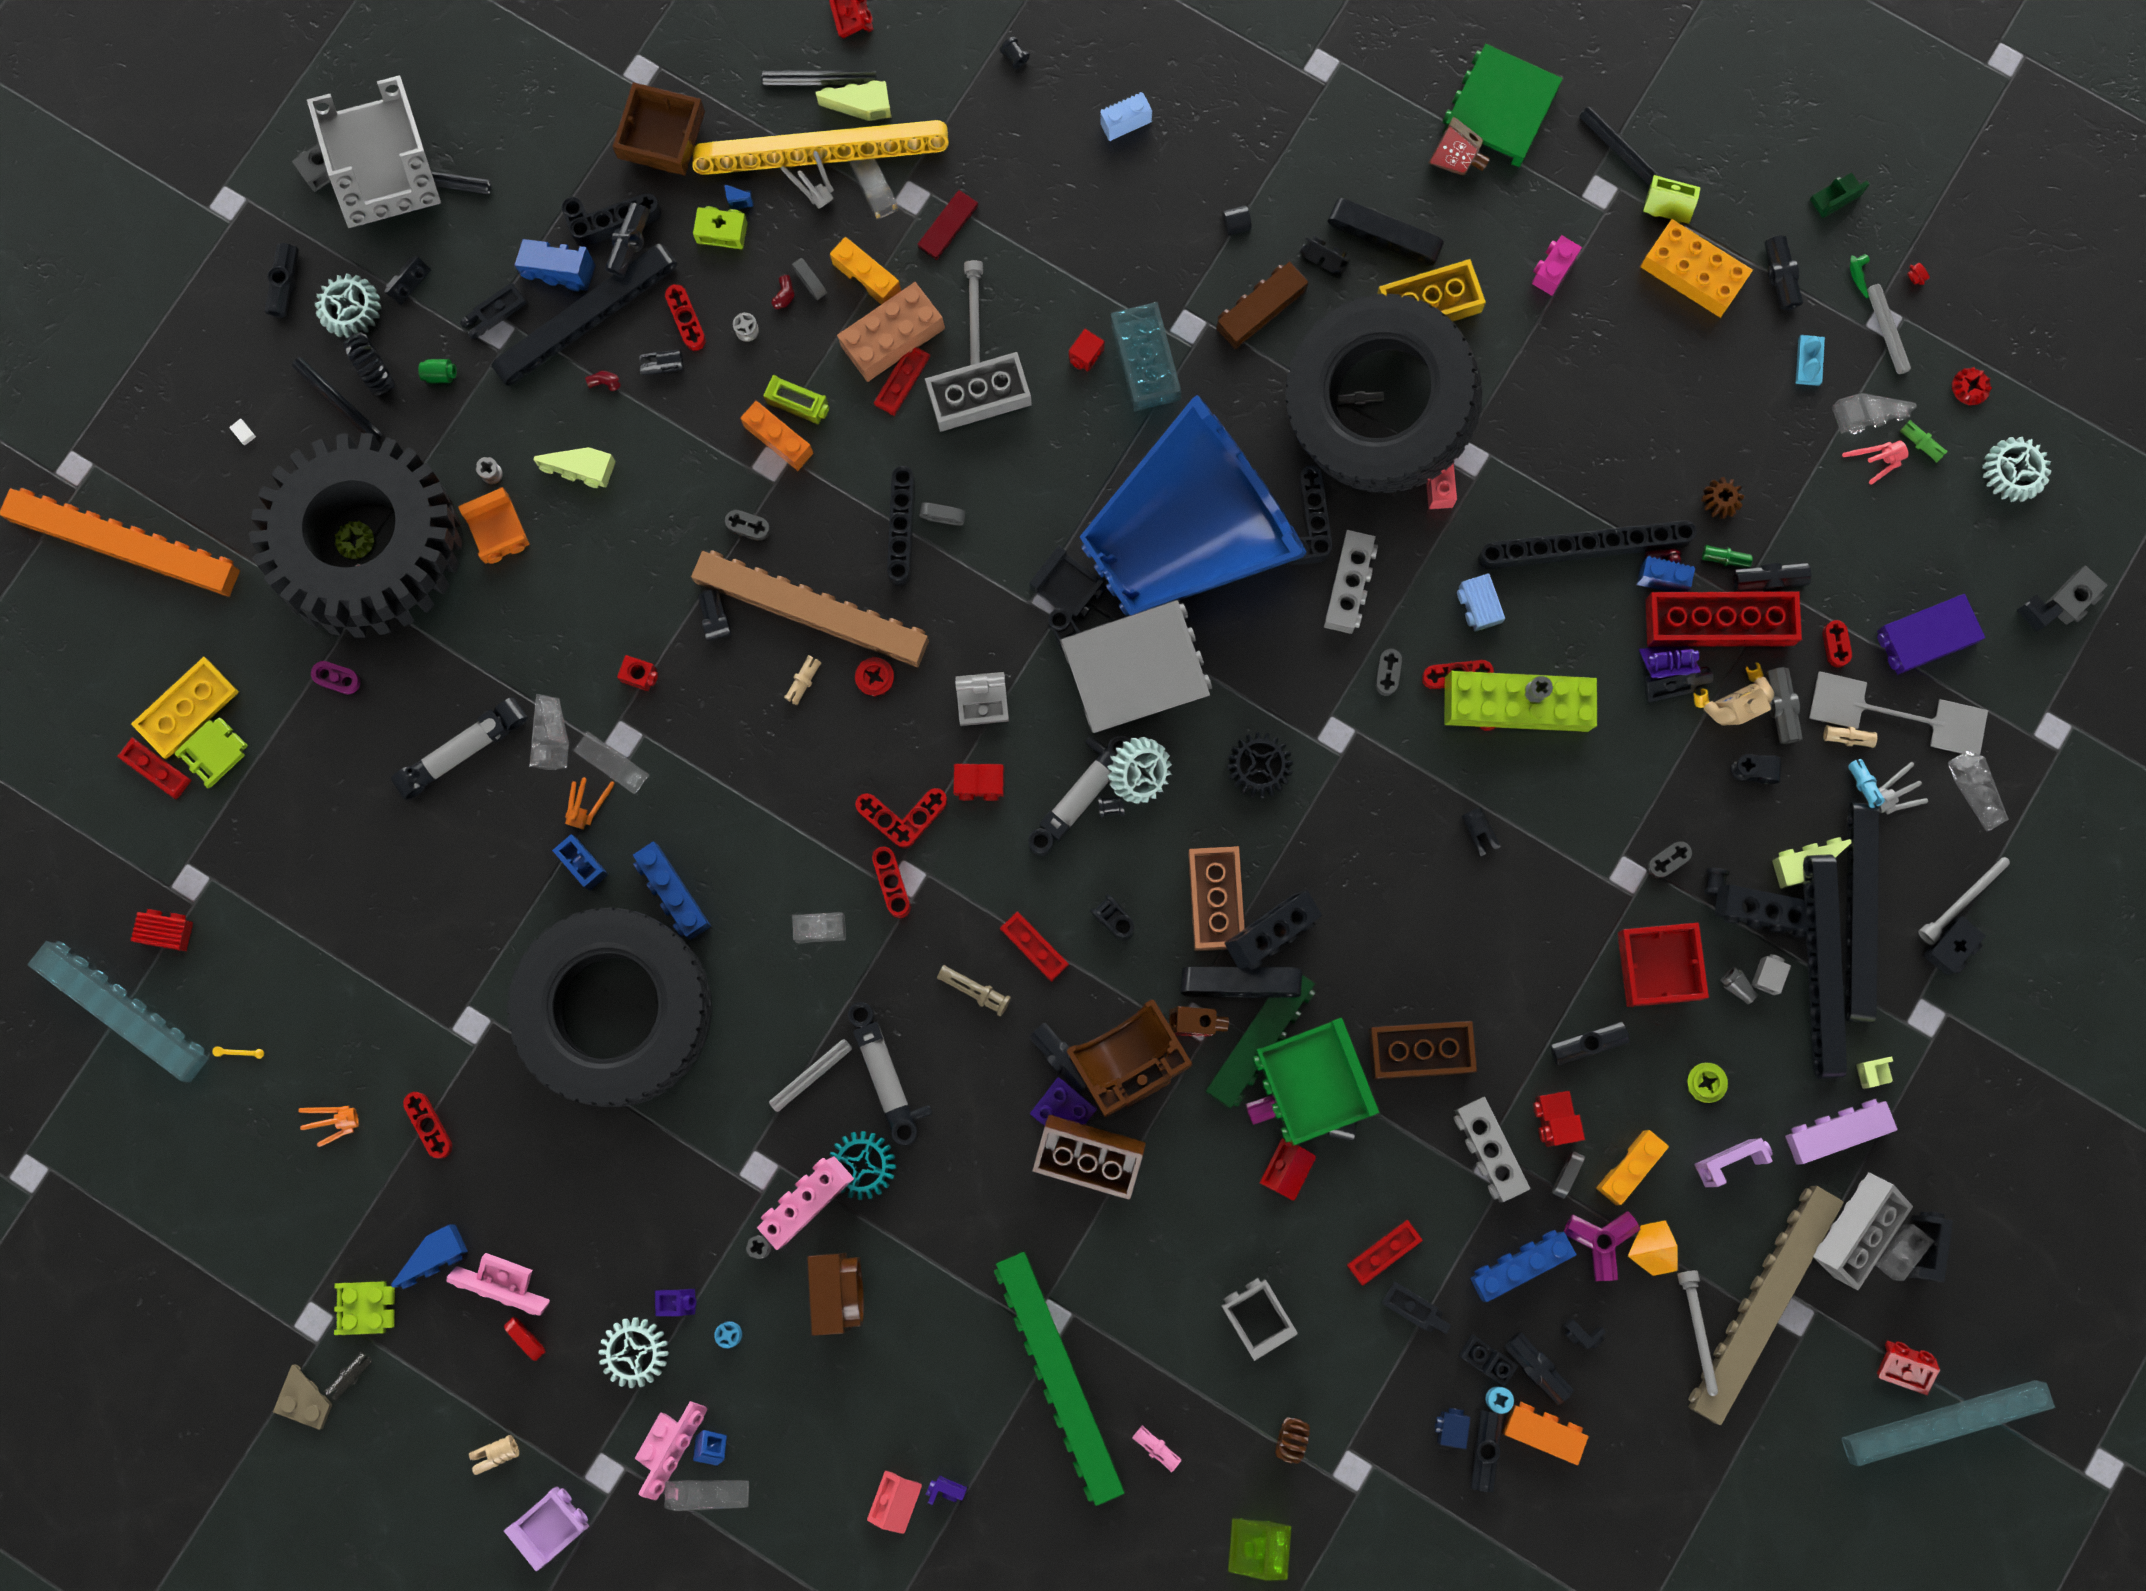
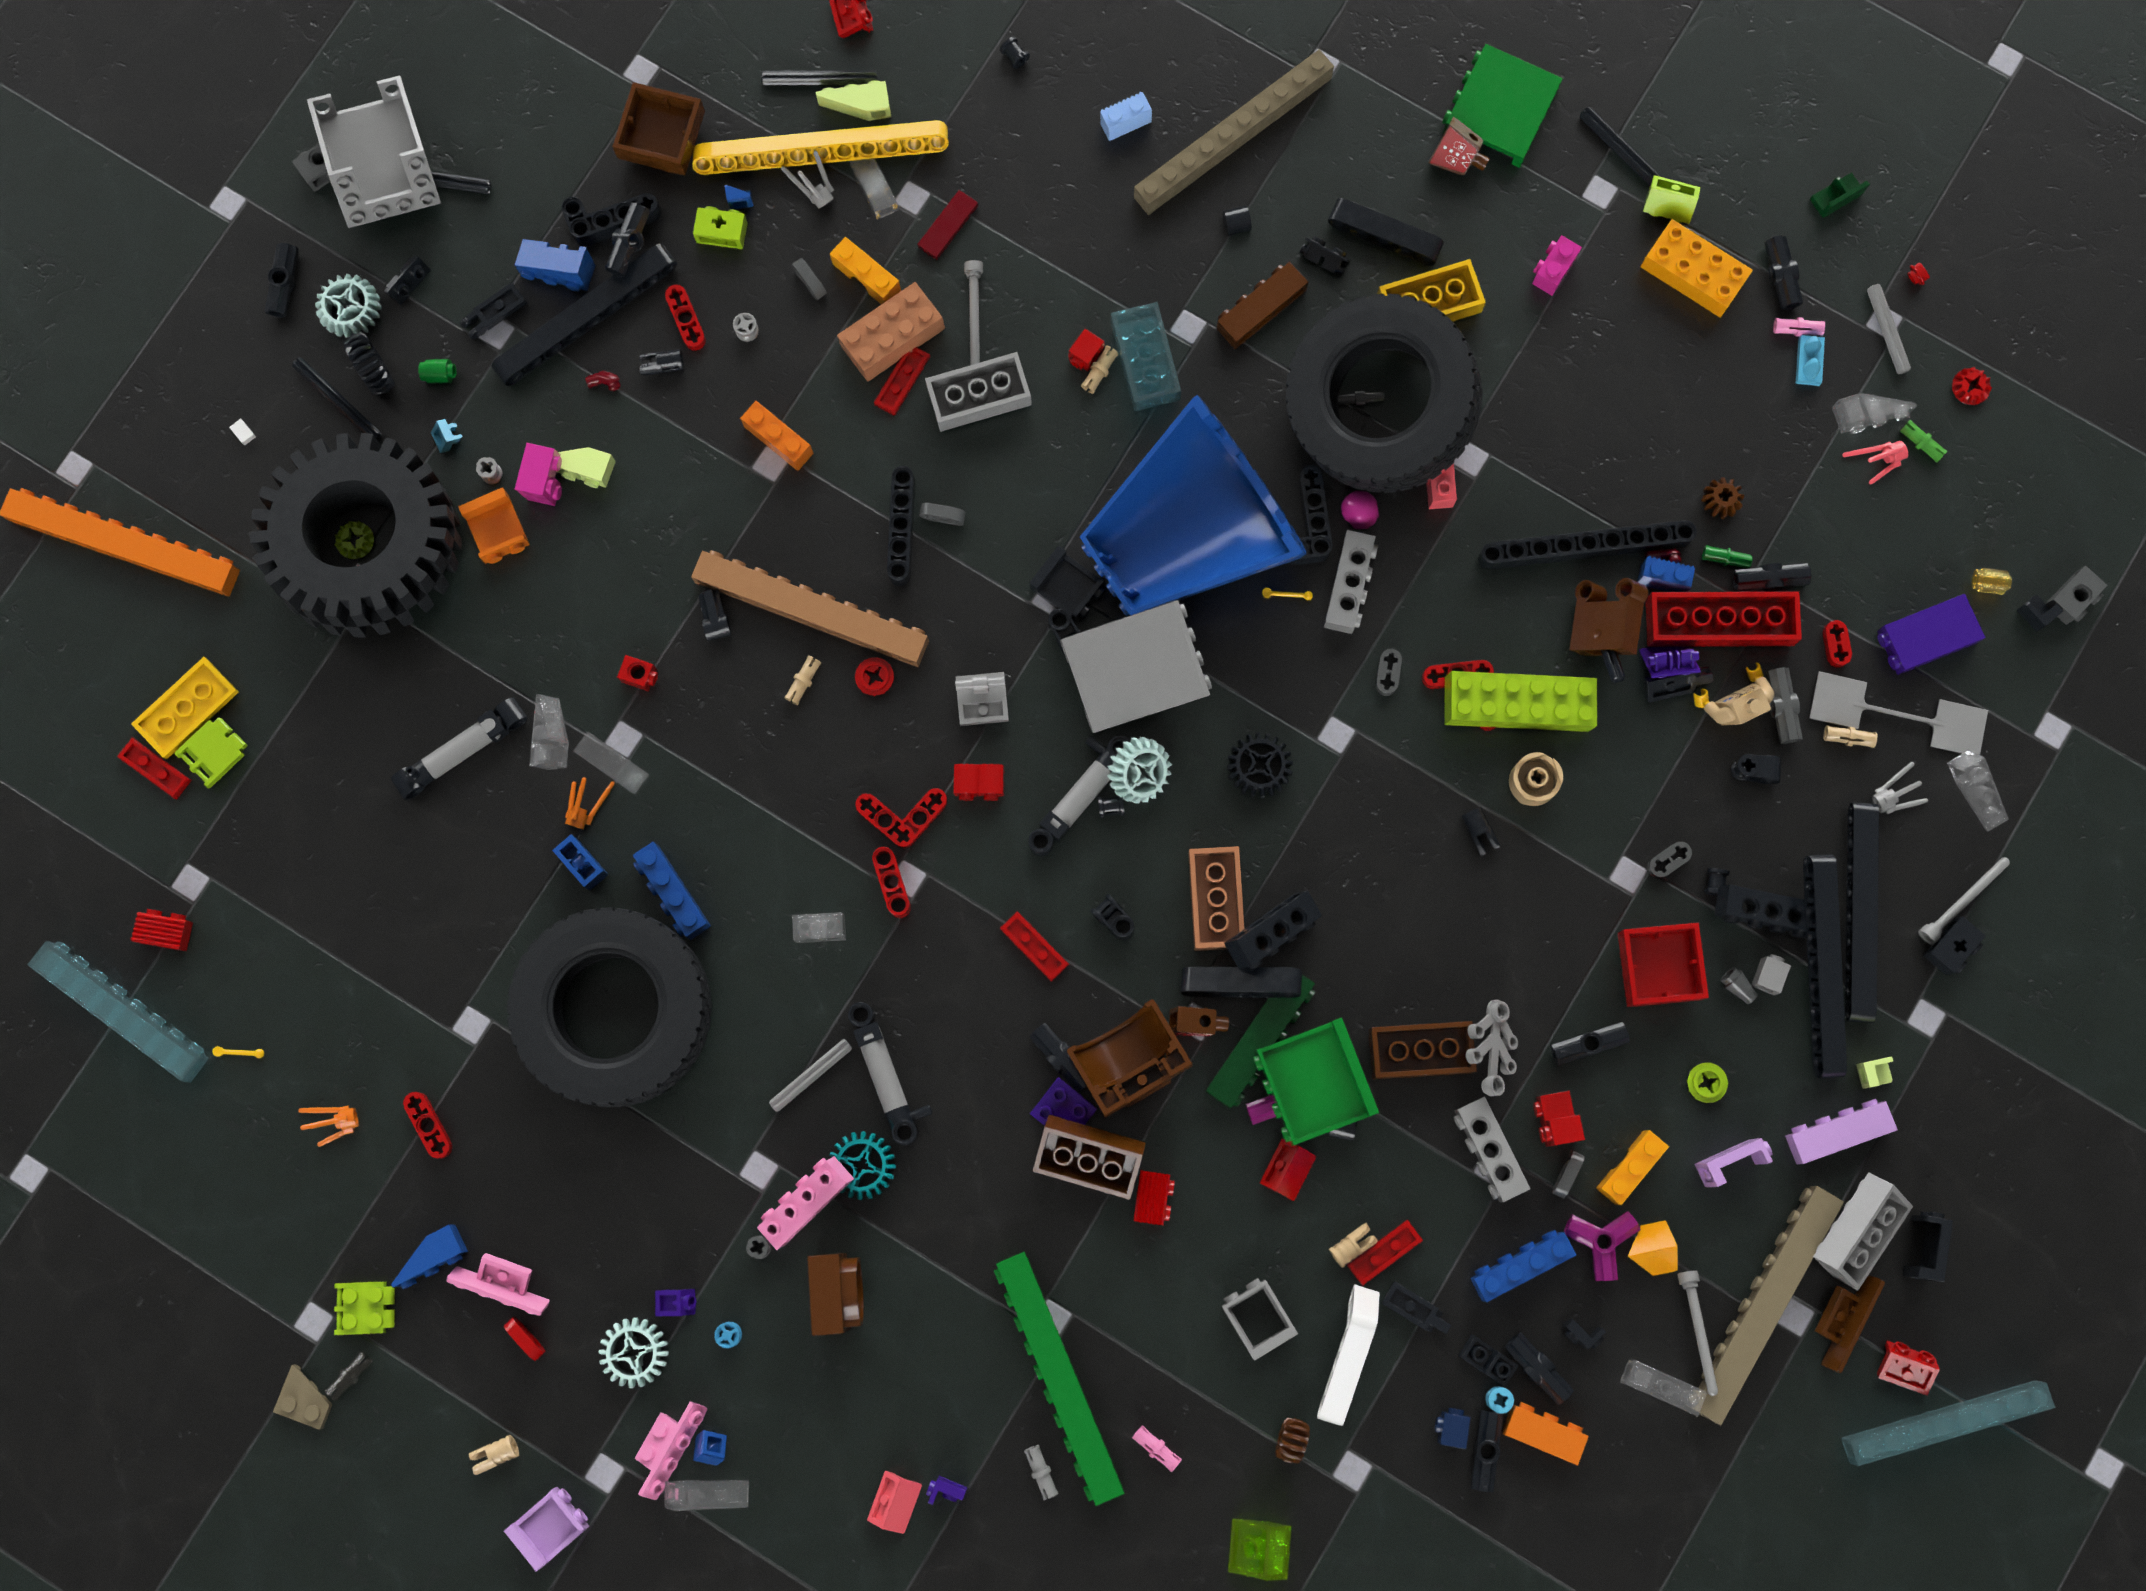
magenta plate [311,661,360,694] -> none
dark grey beam [725,510,771,541] -> none
lime window [763,375,829,425] -> none
dark red arm [772,275,795,309] -> none
dark tan pin [937,965,1011,1017] -> none
light blue brick [1457,573,1505,632] -> none
dark grey bush [1525,676,1553,703] -> none
yellowish green slope [1772,837,1851,889] -> none
medium azure pin [1848,759,1885,808] -> none
green bar [1850,254,1870,299] -> none
clear brick [1875,1224,1934,1281] -> none
light aqua gear [1982,437,2052,502] -> none
none -> medium azure tile [431,419,462,453]
none -> dark pink brick [515,443,562,506]
none -> light grey pin [1024,1445,1058,1500]
none -> tan pin [1081,346,1118,394]
none -> red brick [1133,1170,1175,1226]
none -> dark tan brick [1134,49,1334,215]
none -> yellow hinge [1262,588,1313,600]
none -> white beam [1317,1285,1379,1426]
none -> tan hinge [1329,1223,1378,1268]
none -> dark pink hair [1341,490,1379,529]
none -> light grey plant [1466,1000,1518,1096]
none -> tan brick [1509,752,1563,806]
none -> reddish brown piece [1570,578,1648,683]
none -> clear slope [1620,1359,1707,1416]
none -> bright pink pin [1773,317,1825,337]
none -> reddish brown bracket [1815,1275,1885,1373]
none -> clear yellow brick [1972,568,2012,595]

